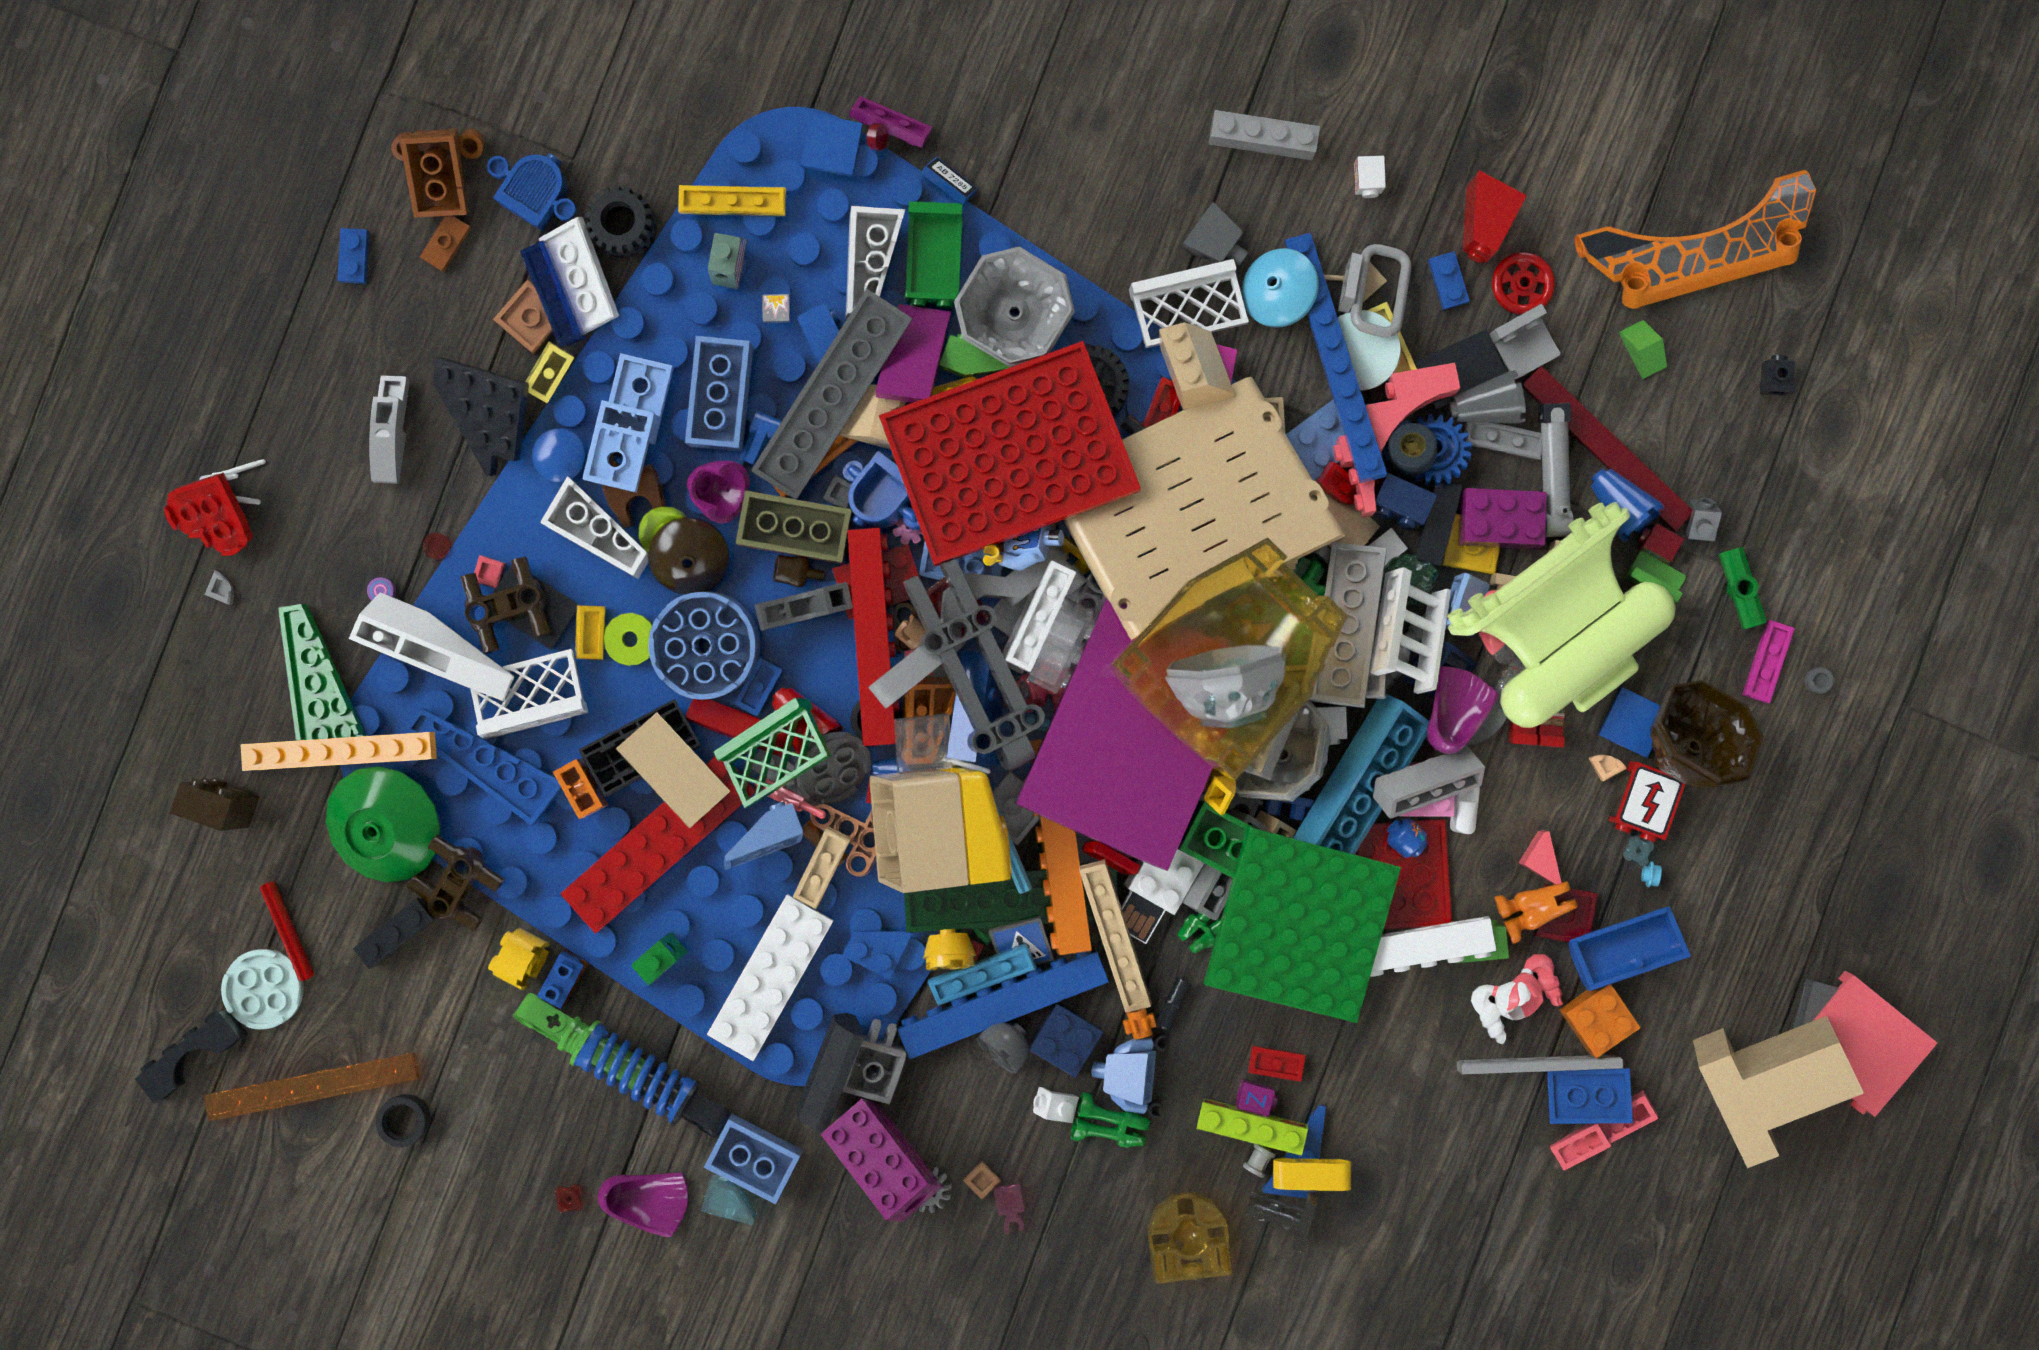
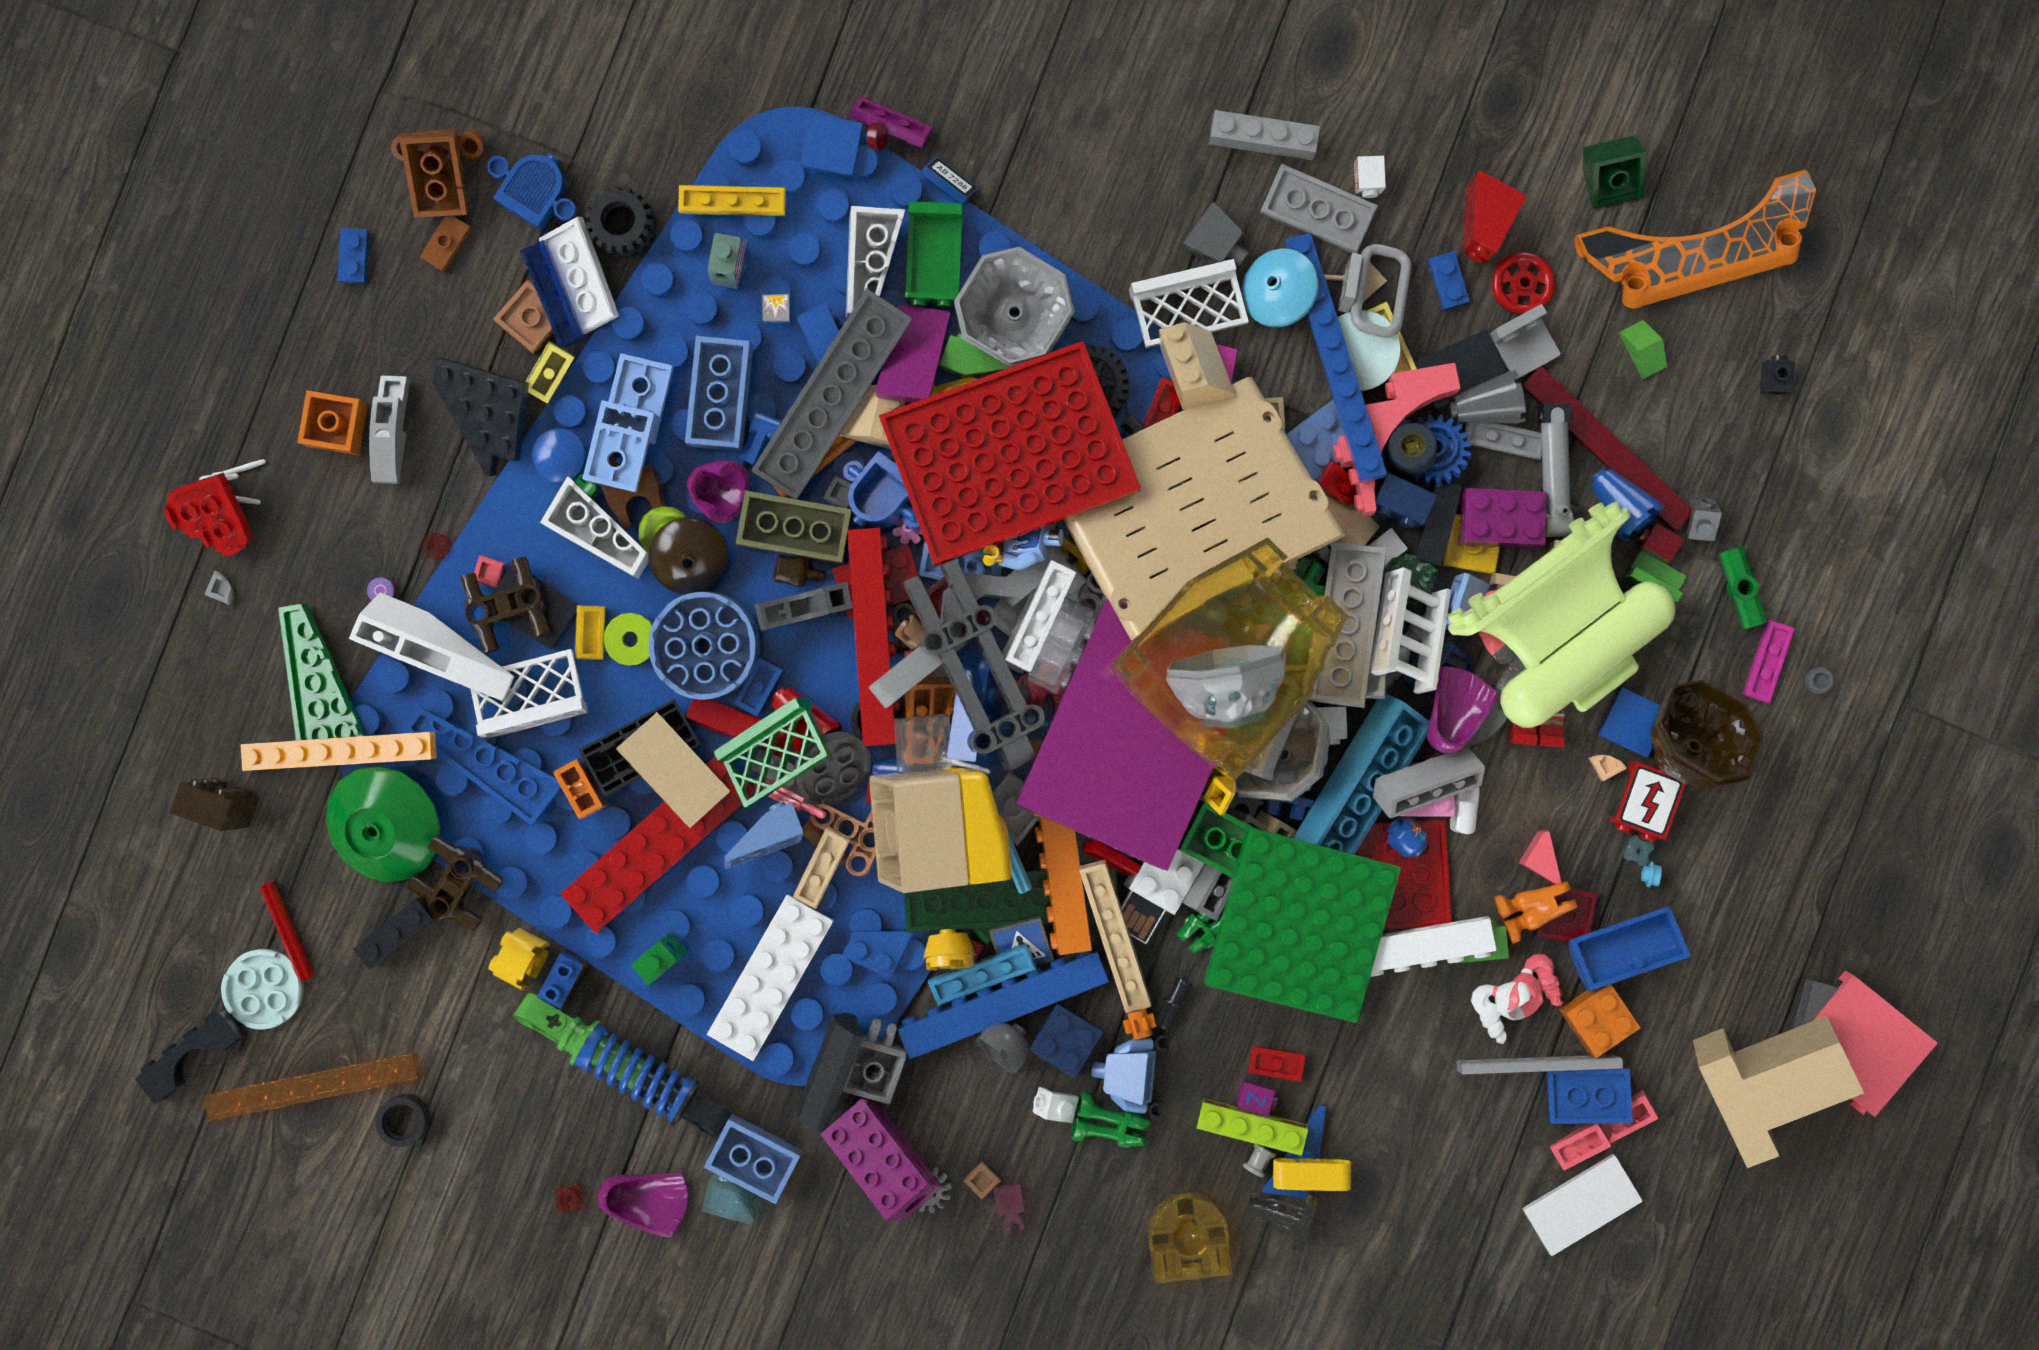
none -> orange brick [297,390,368,455]
none -> green tile [575,474,602,497]
none -> light grey tile [1260,163,1378,254]
none -> white tile [1522,1154,1643,1256]
none -> dark green slope [1583,135,1646,209]

